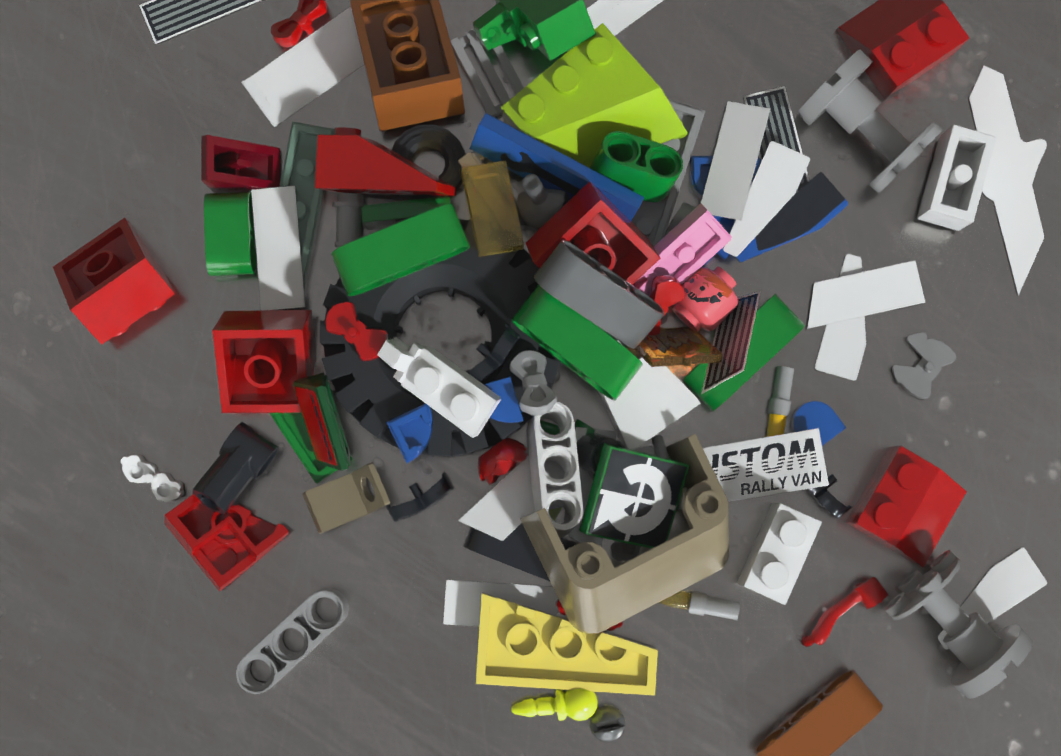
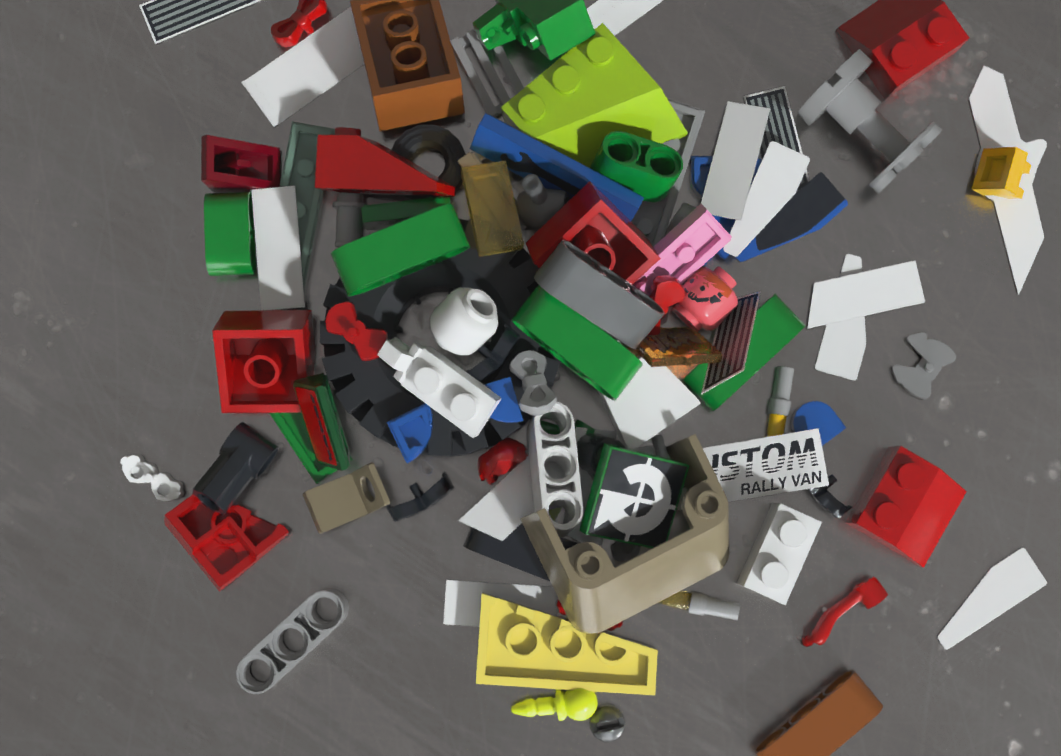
red slope [53,218,175,345] -> none
light grey piece [884,550,1033,699] -> none
white brick [917,125,997,231] -> none
none -> white head [430,287,498,355]
none -> yellow tile [972,147,1031,199]

